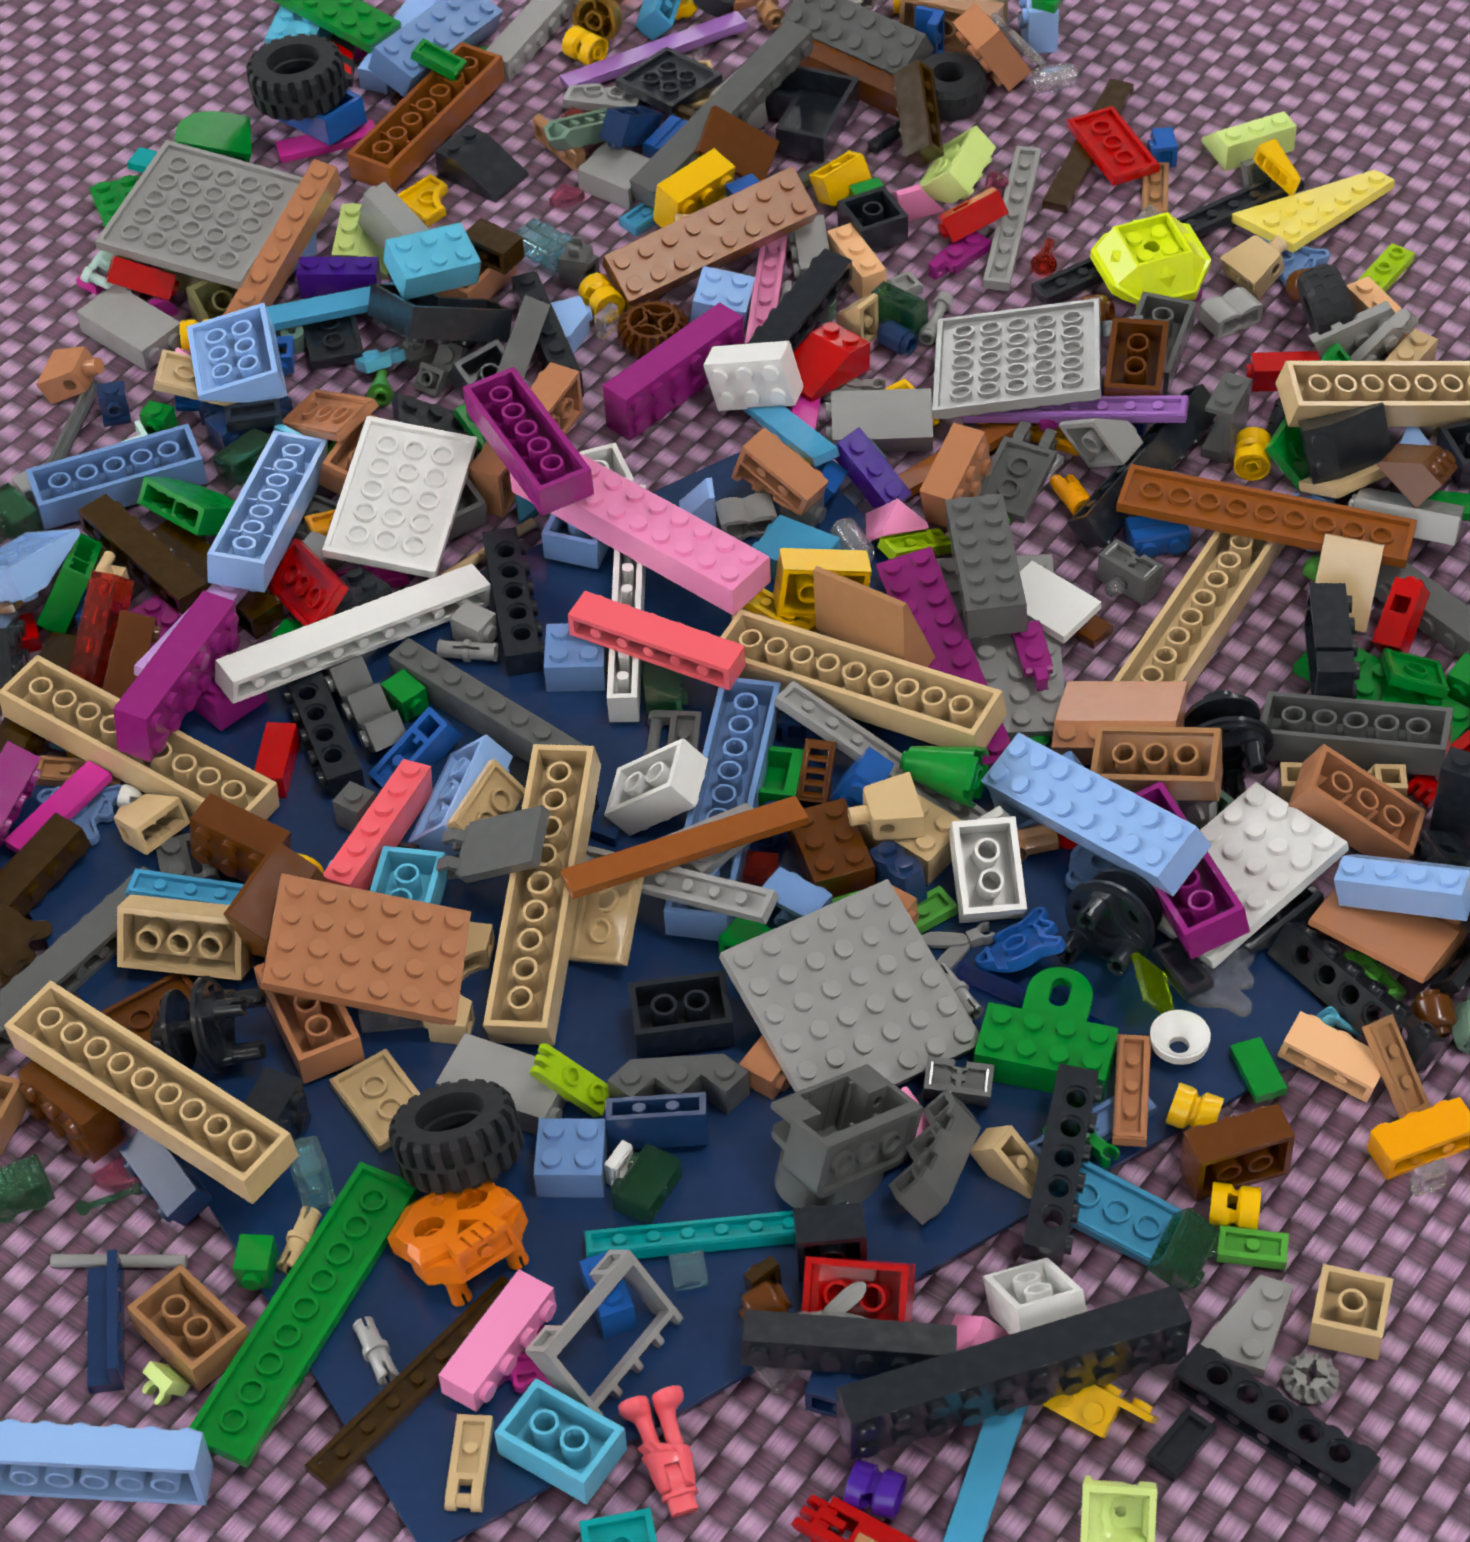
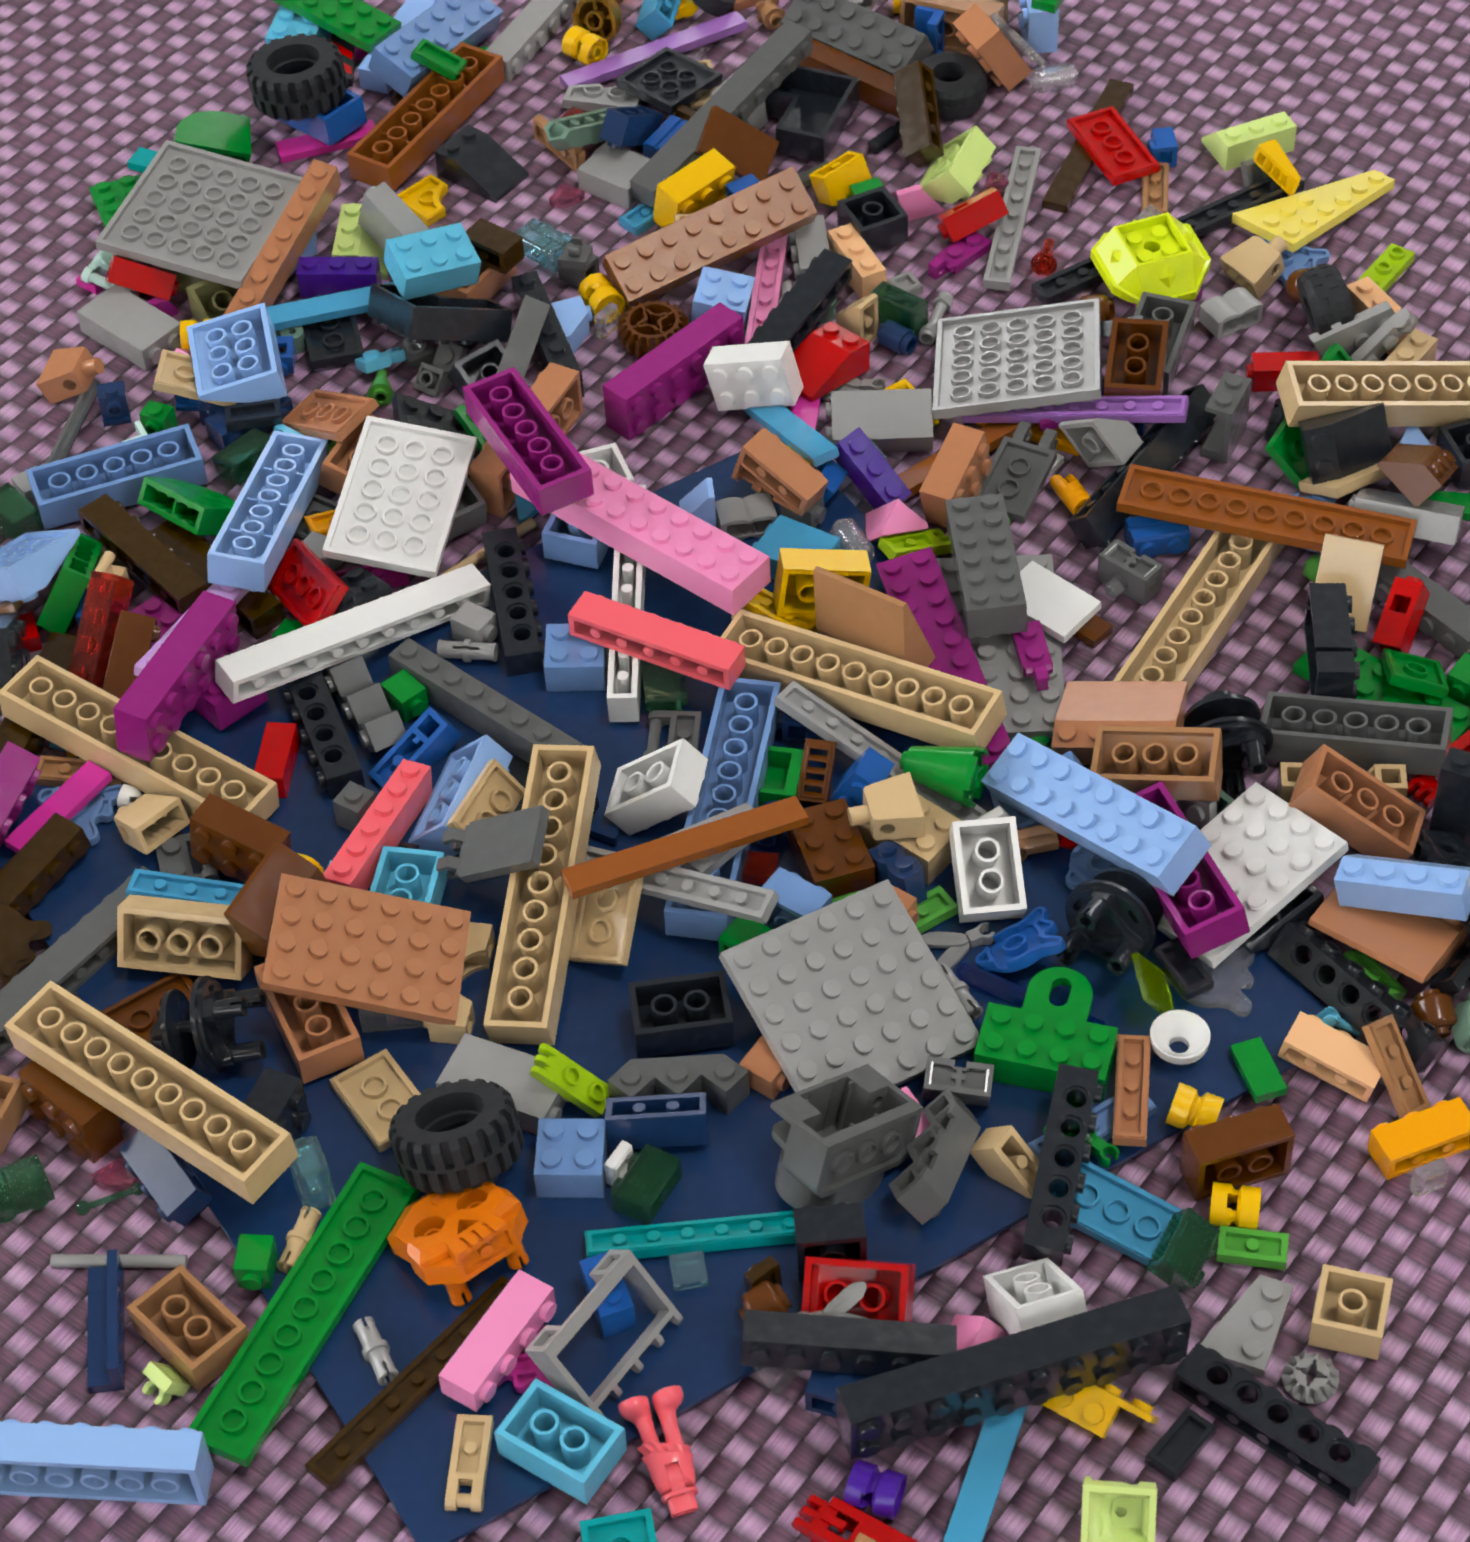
yellow wheel [1233,427,1271,481] -> none

